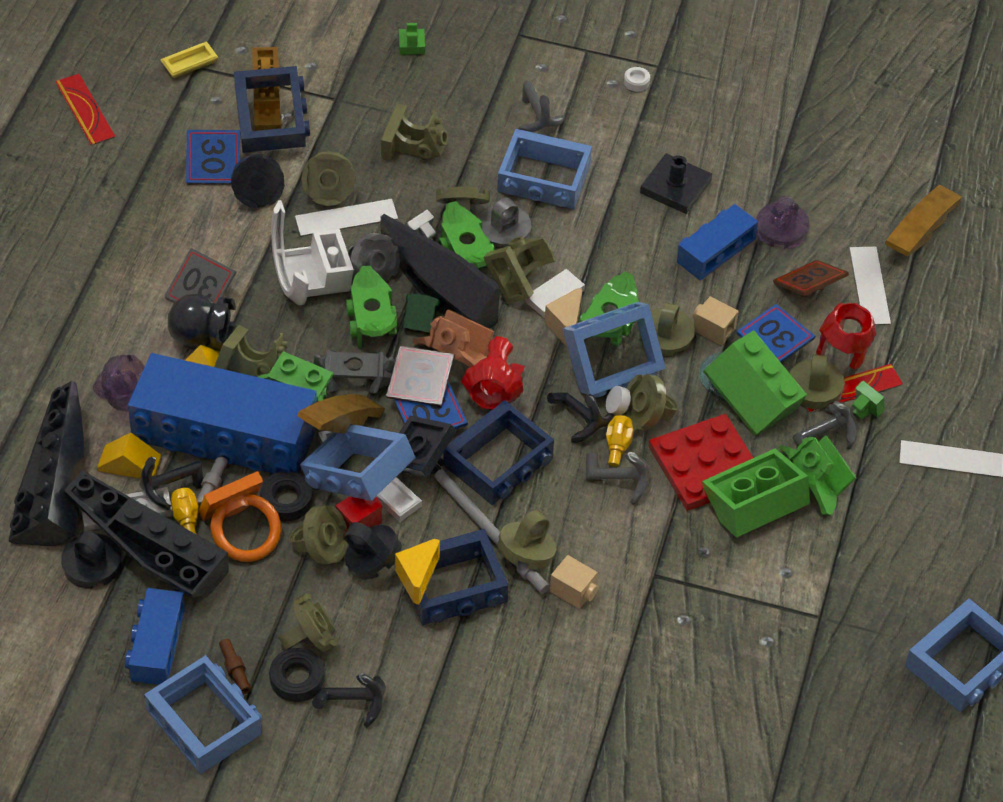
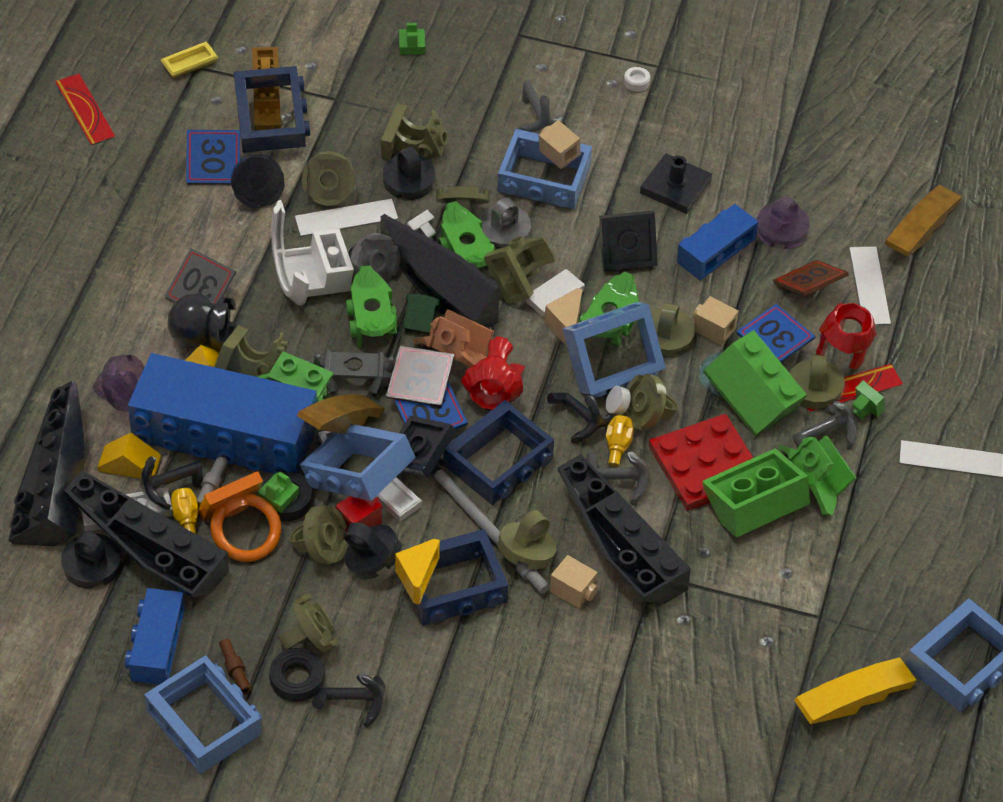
none -> bright green tile [258,472,299,513]
none -> black tile [383,147,435,200]
none -> tan brick [539,120,581,169]
none -> black wedge [558,454,691,604]
none -> black tile [599,210,658,271]
none -> yellow slope [794,657,917,724]

